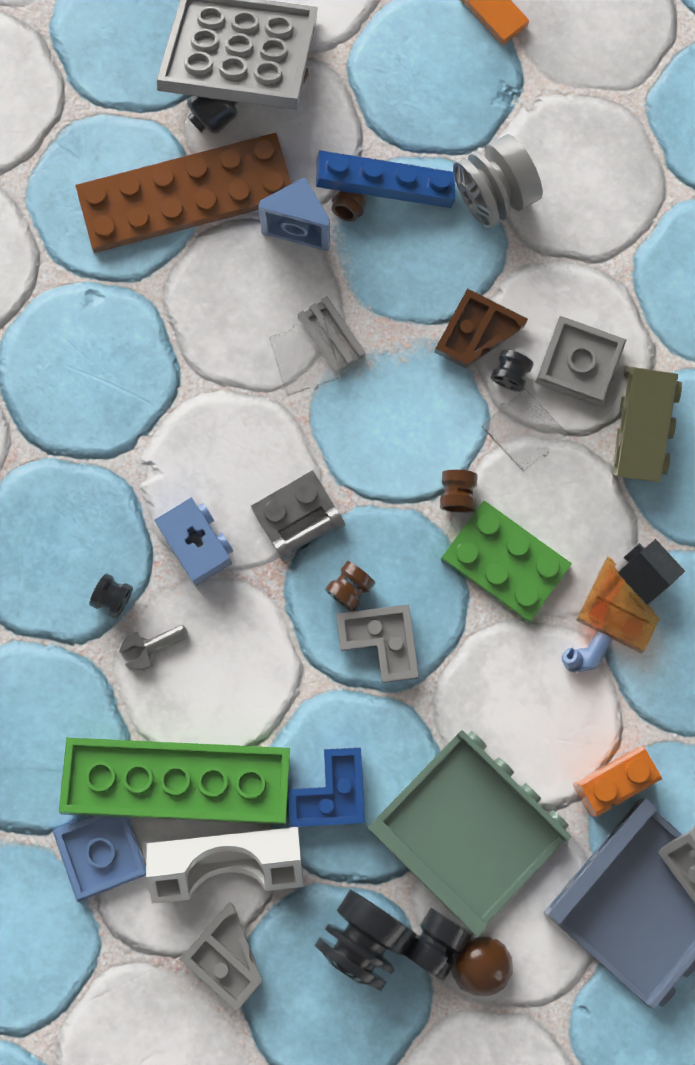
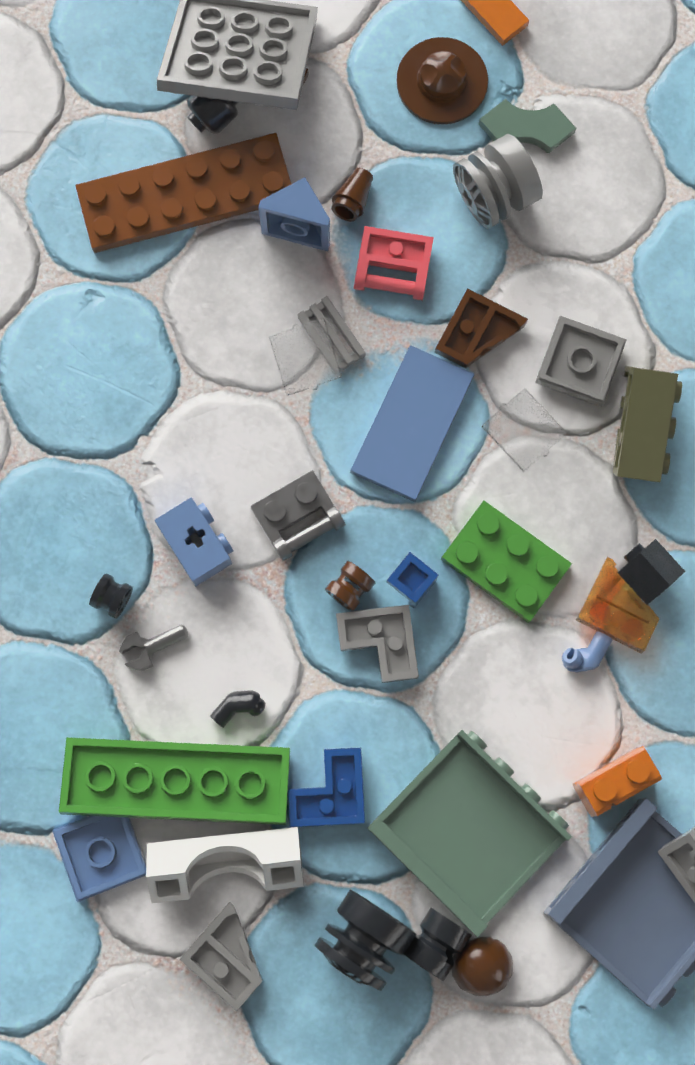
blue plate [316,150,455,208] -> none
reddish brown wheel [440,469,478,513] -> none
black wheel [490,350,534,392] -> none
none -> black arm [209,690,266,728]
none -> medium blue tile [350,345,474,502]
none -> coral plate [354,226,434,301]
none -> blue panel [386,552,439,608]
none -> reddish brown hat [396,37,488,124]
none -> sand green tile [479,99,576,153]

